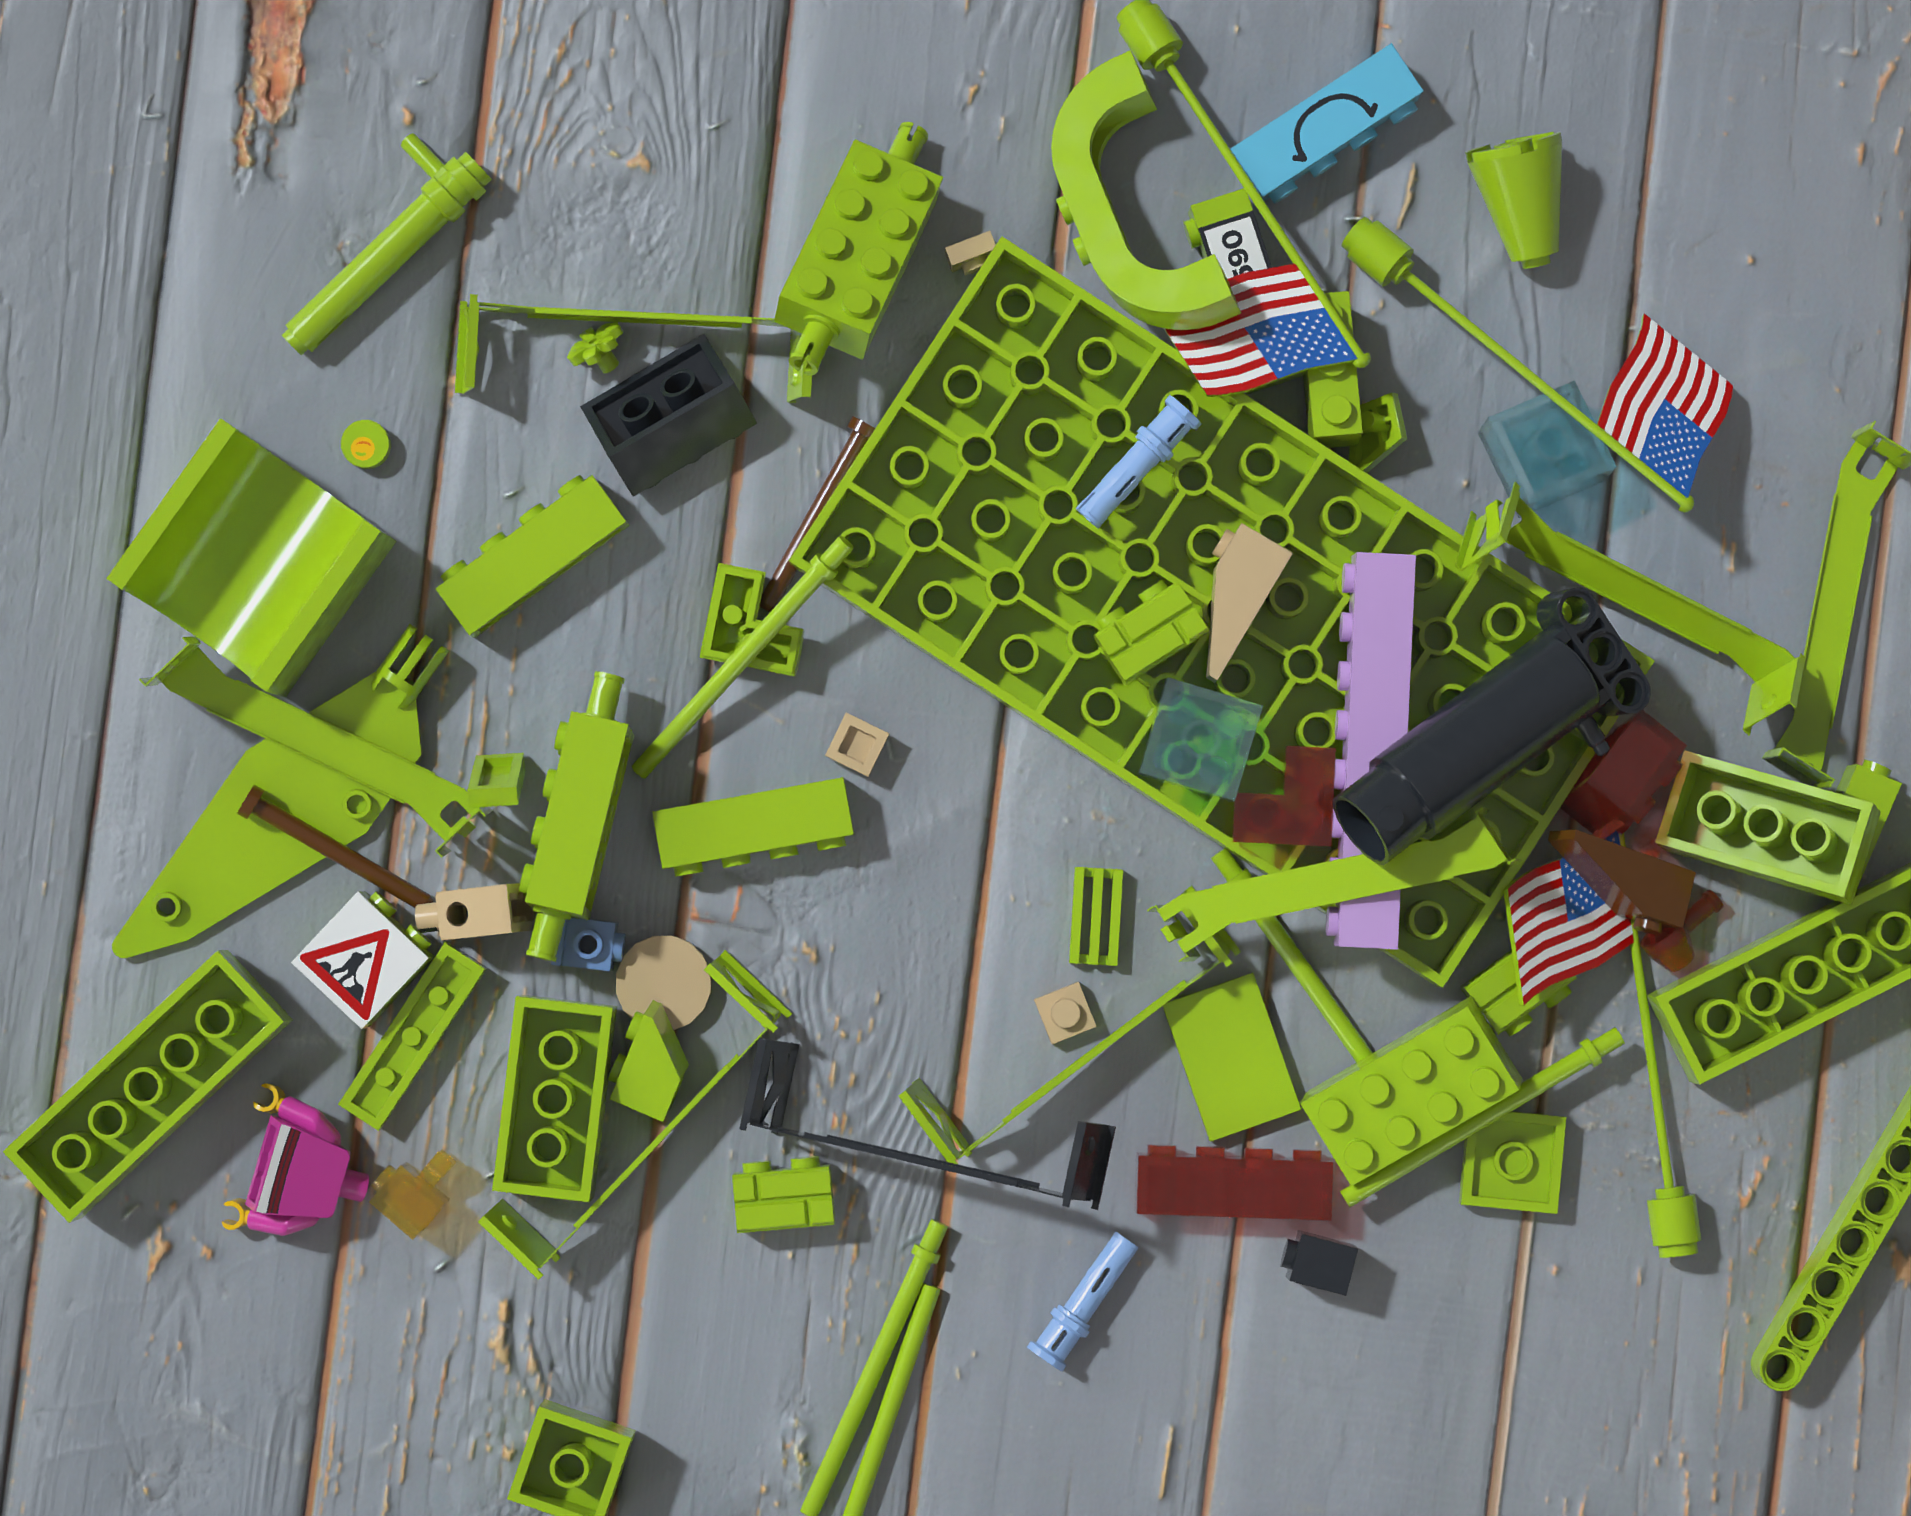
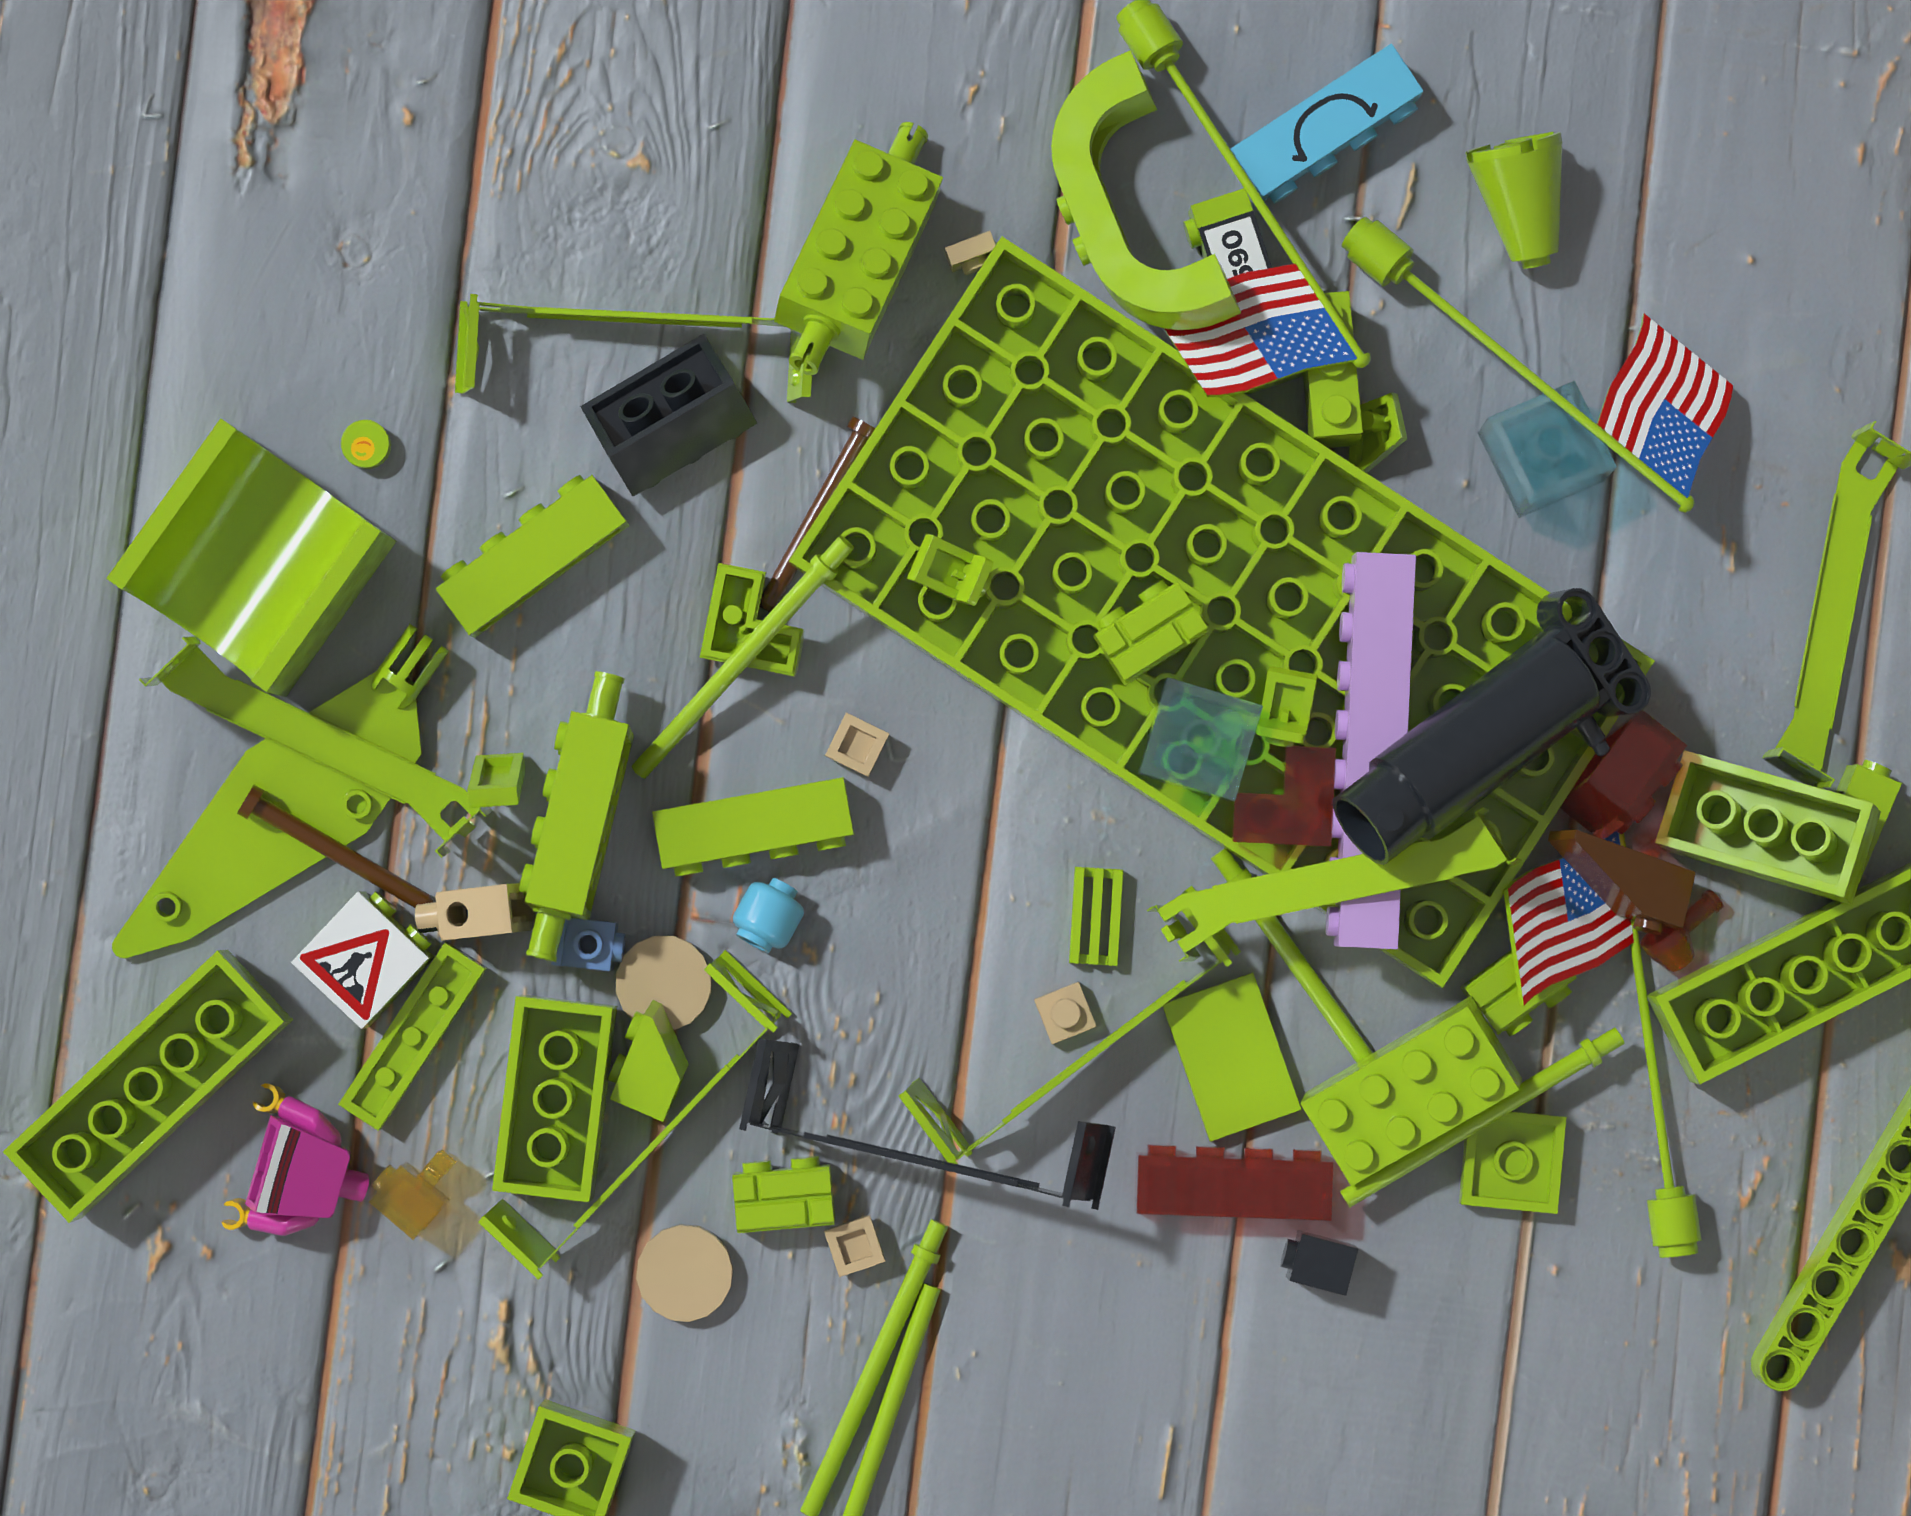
lime cylinder [282,133,492,356] -> none
lime plant [567,322,623,373] -> none
light blue pin [1027,1231,1139,1372] -> none
light blue pin [1075,395,1202,529] -> none
tan slope [1206,523,1293,683] -> none
lime piece [1455,482,1806,736] -> none
none -> tan tile [636,1224,733,1322]
none -> medium azure head [732,878,804,953]
none -> tan plate [824,1214,886,1277]
none -> lime bracket [907,534,994,606]
none -> lime bracket [1256,666,1318,747]

